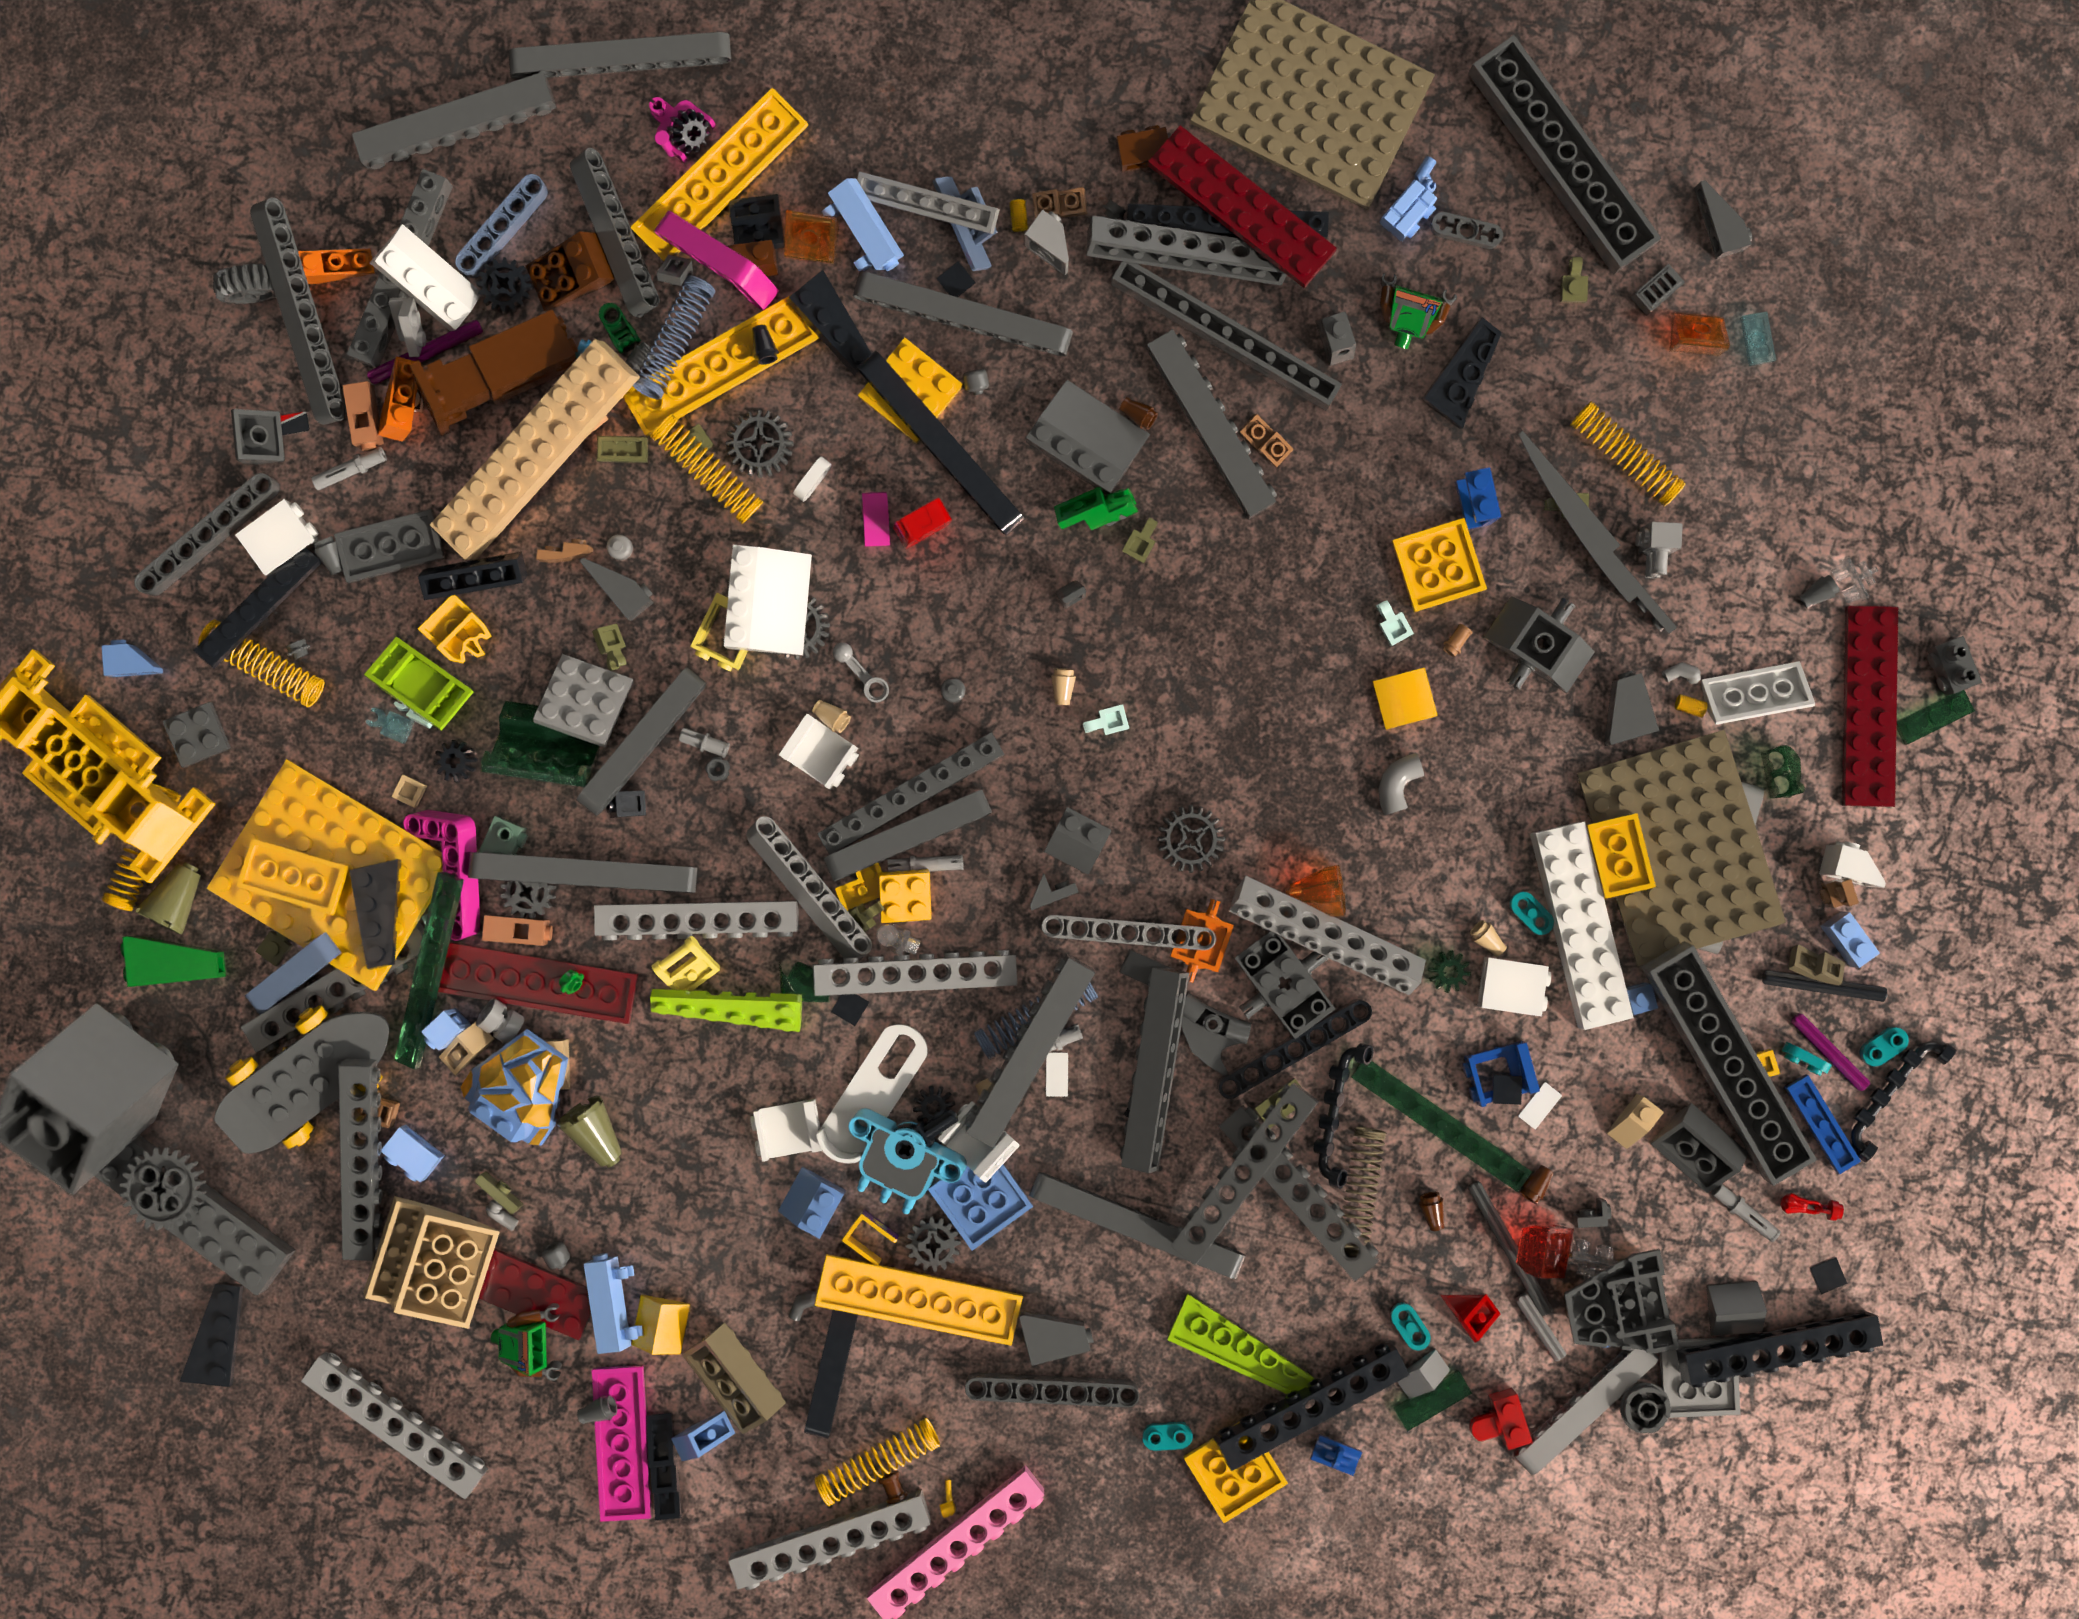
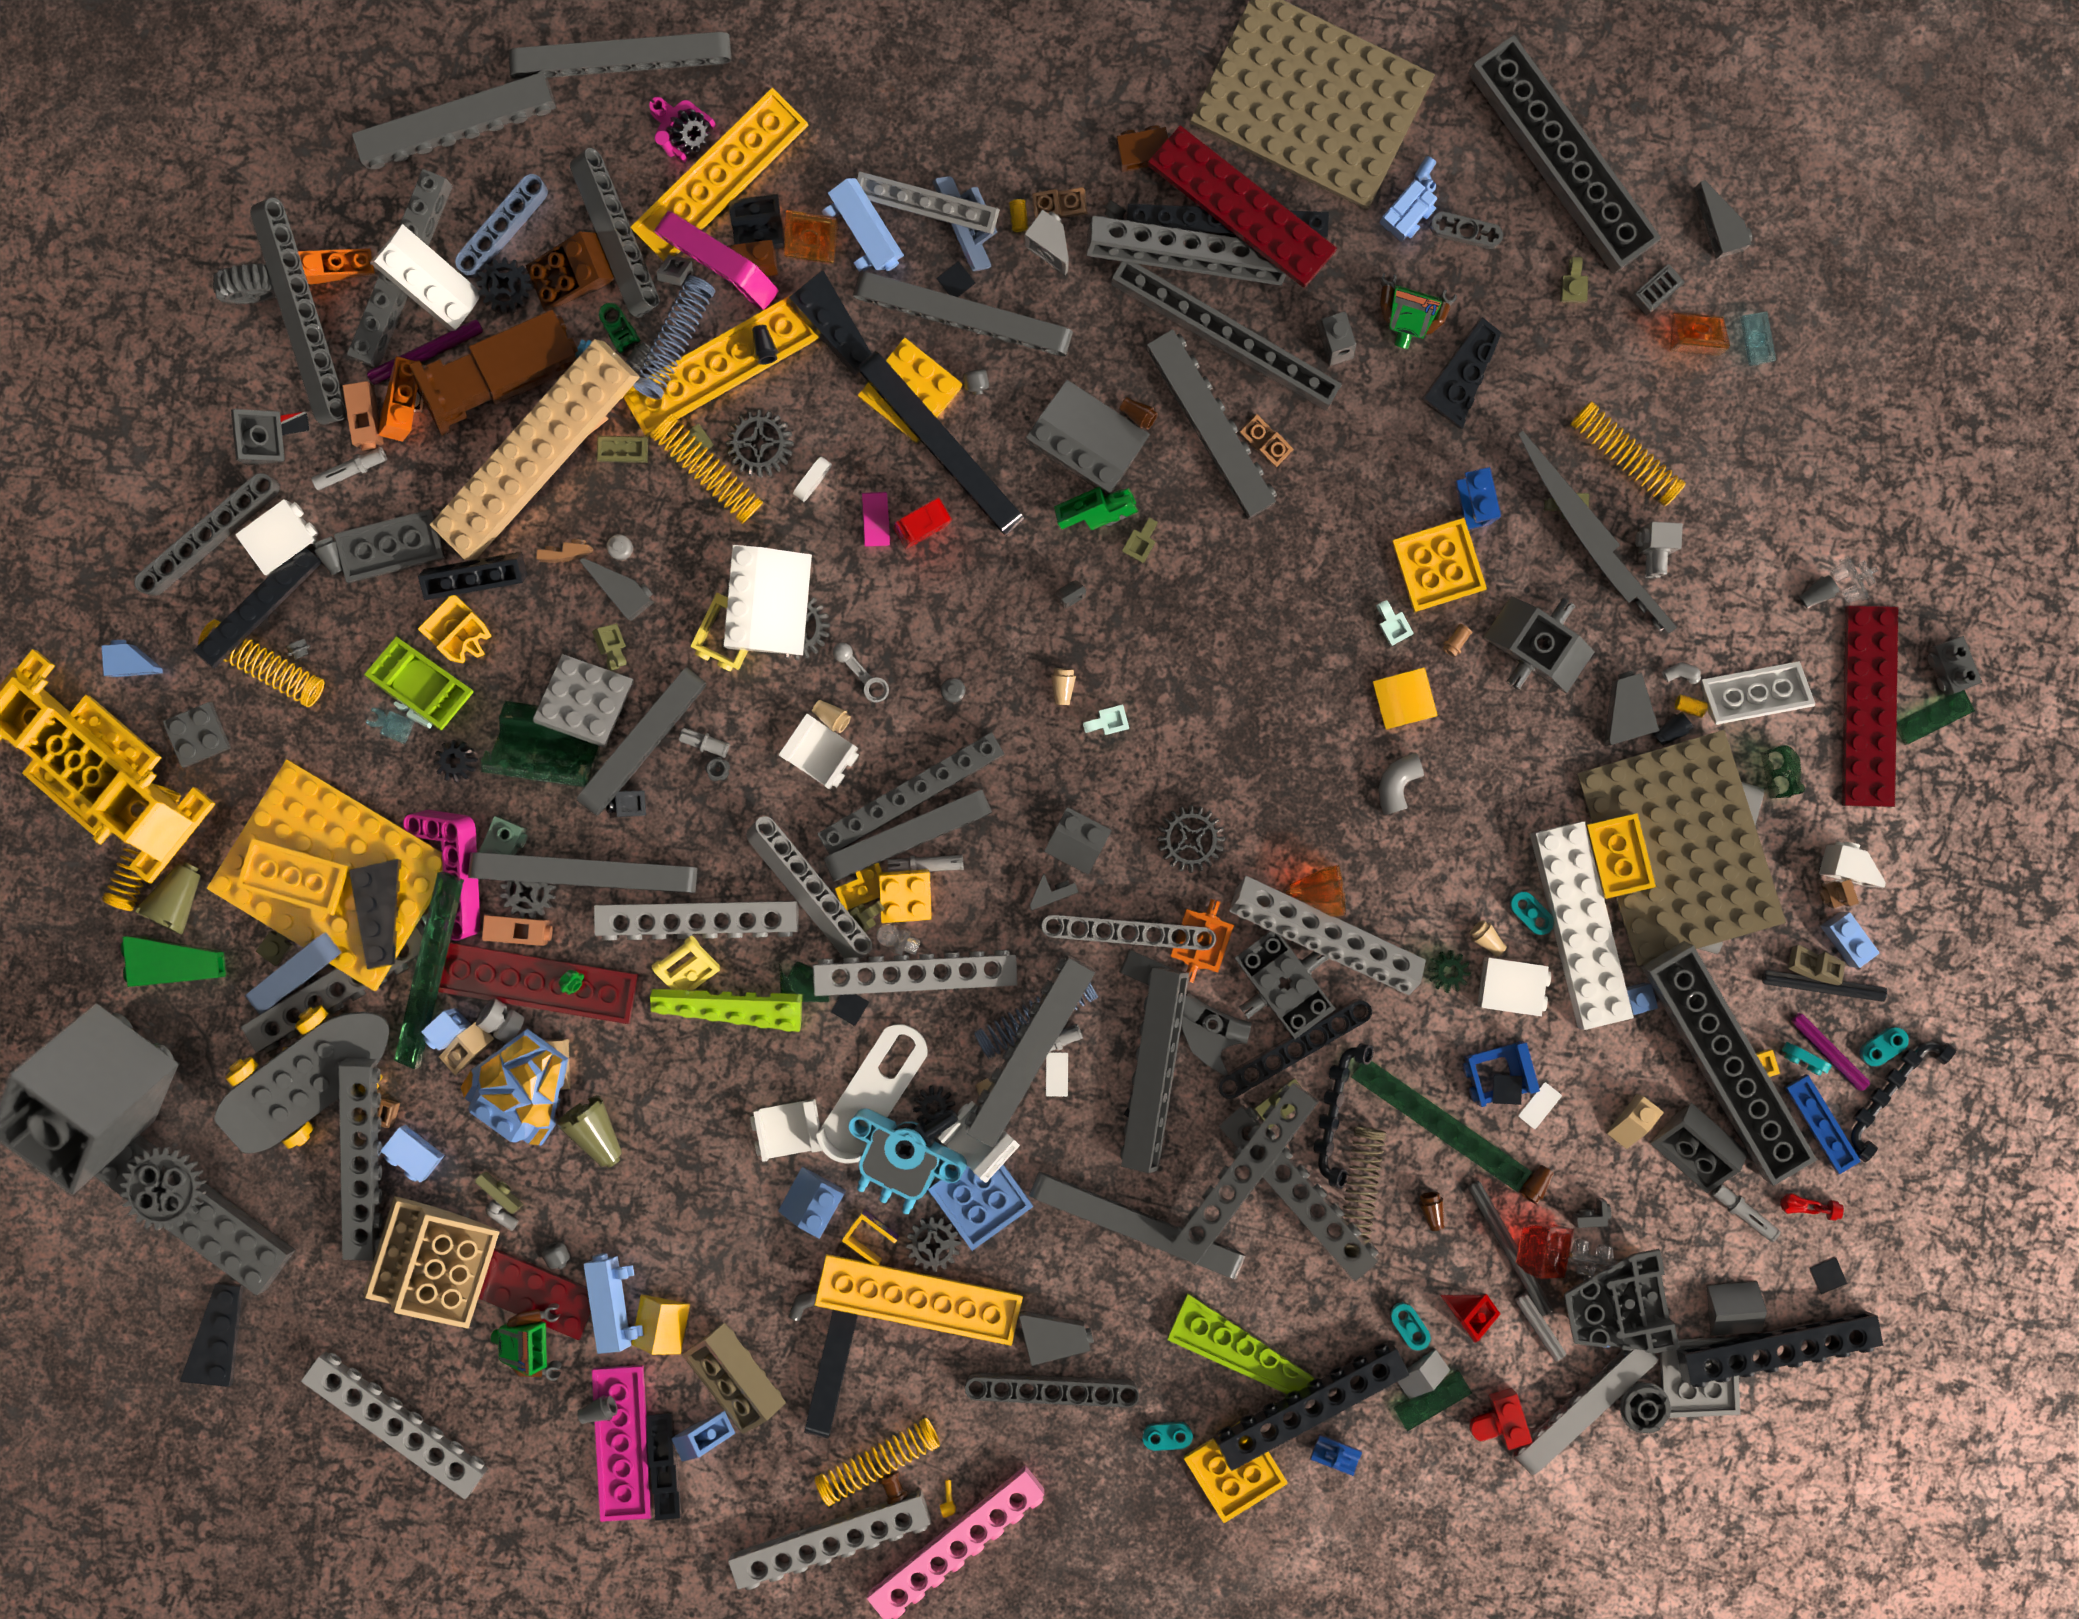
light grey bracket [388,297,426,357] -> none
tan plate [391,774,428,808] -> none
none -> black cone [1654,712,1694,746]

